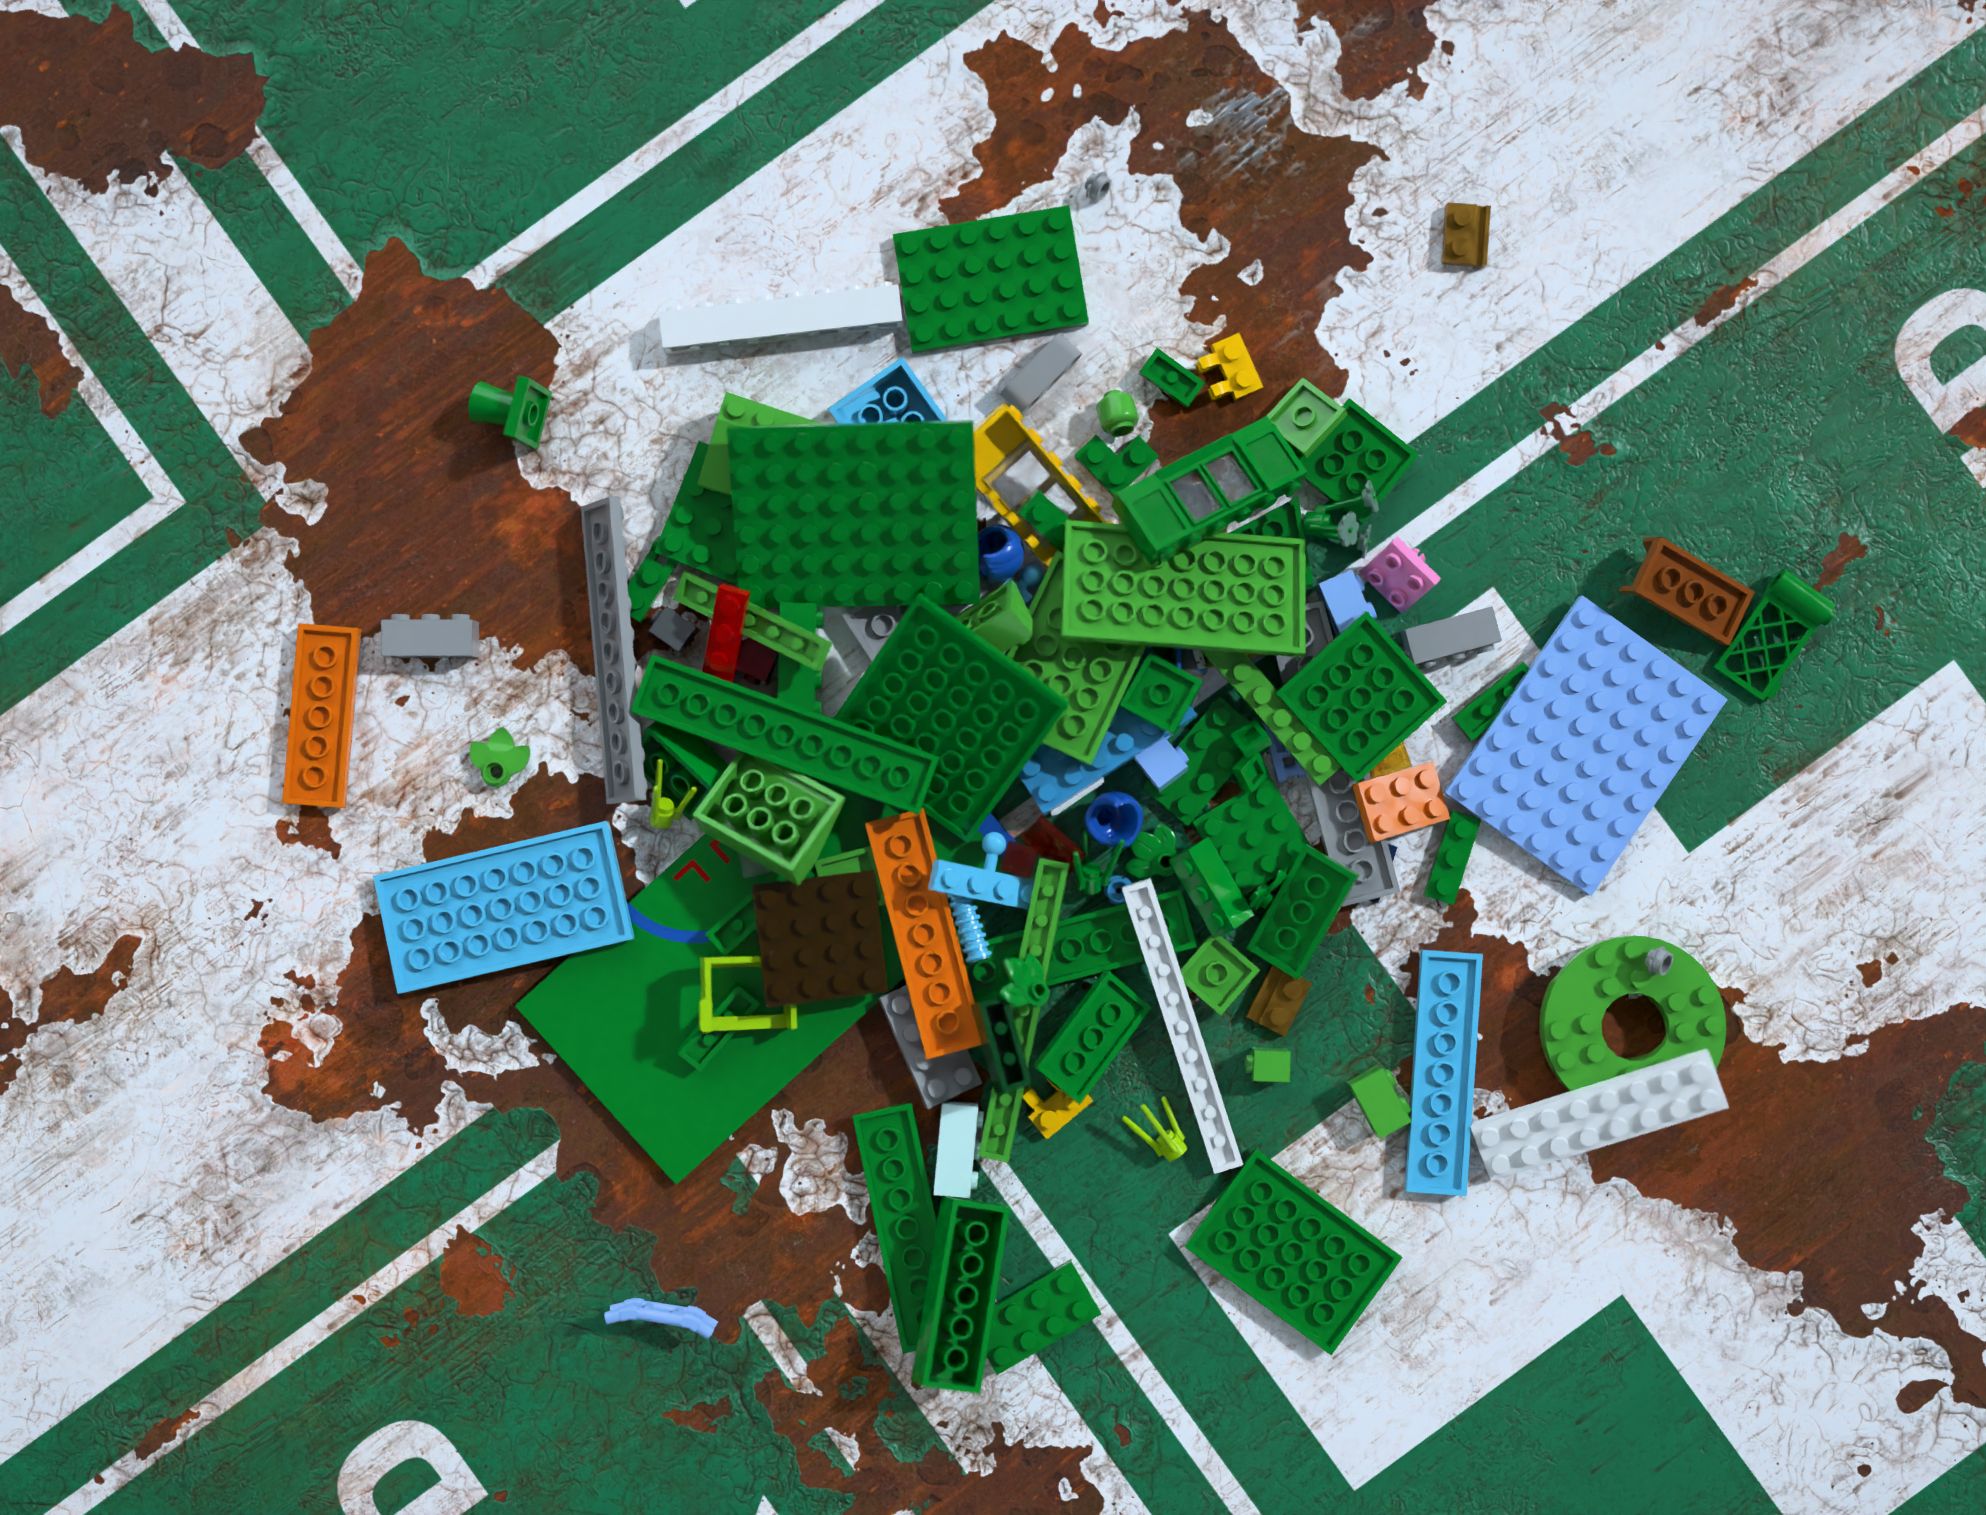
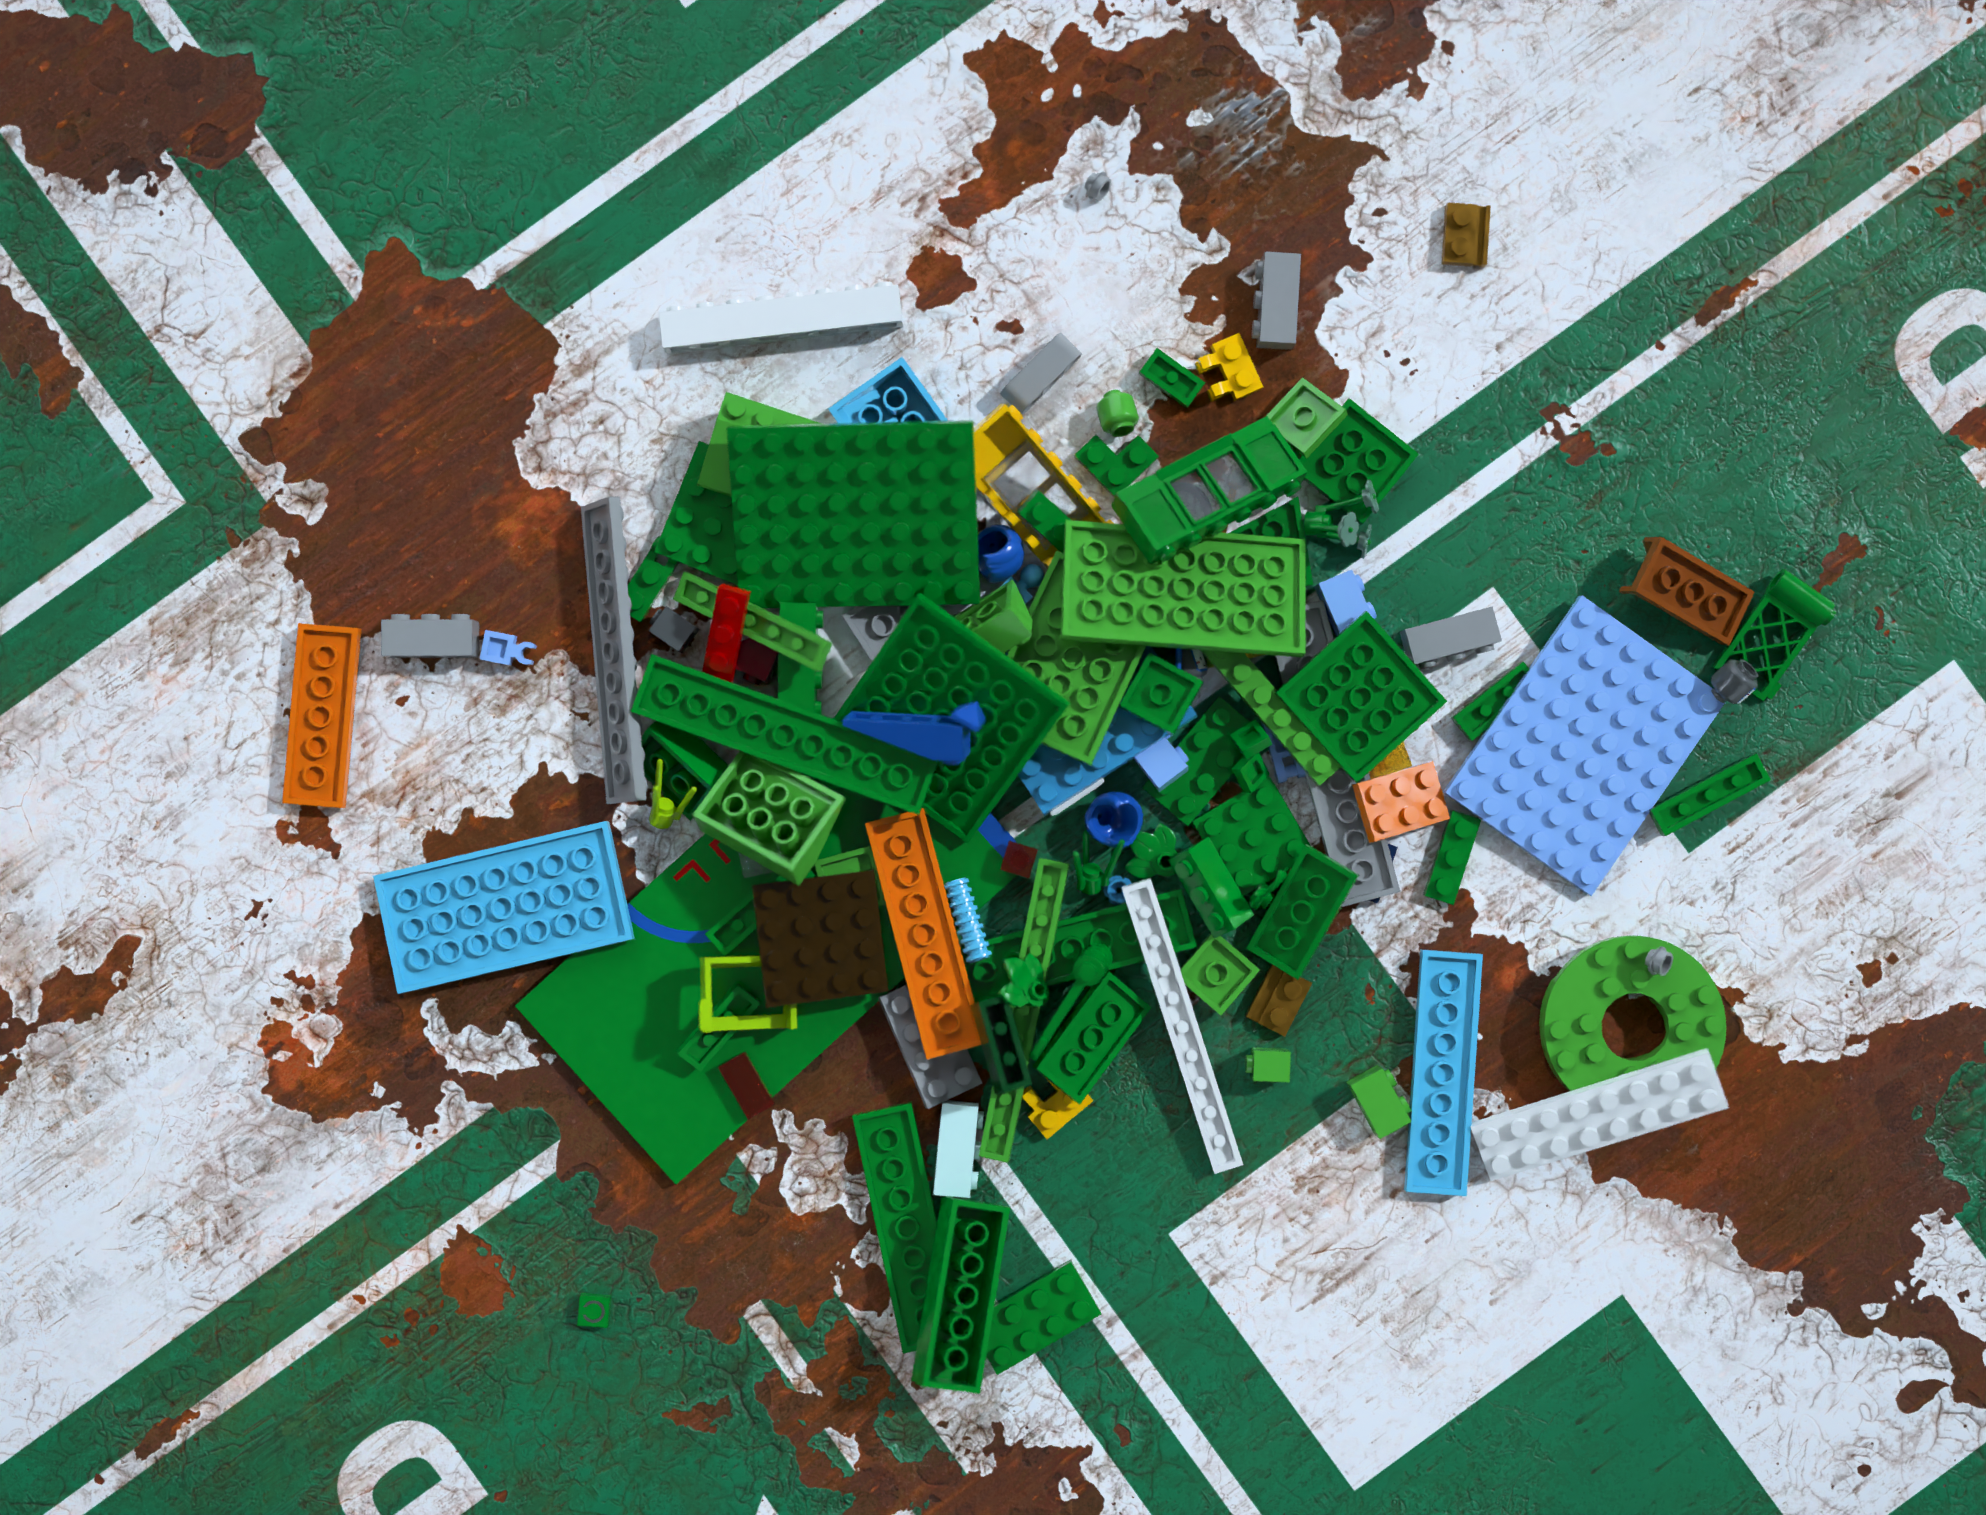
green plant [469,376,552,450] -> none
bright green plate [470,727,531,787] -> none
light blue piece [605,1298,718,1339] -> none
green plate [893,205,1089,354] -> none
medium azure plate [928,832,1035,910] -> none
clear red plate [1021,815,1087,875] -> none
lime plant [1122,1096,1188,1162] -> none
green plate [1184,1148,1403,1355] -> none
bright pink plate [1359,536,1441,614] -> none
none -> light blue plate [480,630,537,666]
none -> green tile [577,1293,612,1328]
none -> clear red tile [718,1051,775,1120]
none -> blue slope [842,711,971,765]
none -> blue slope [950,701,986,732]
none -> green piece [1029,943,1113,1061]
none -> light grey brick [1252,252,1301,350]
none -> green plate [1649,753,1771,836]
none -> dark grey head [1711,659,1758,704]

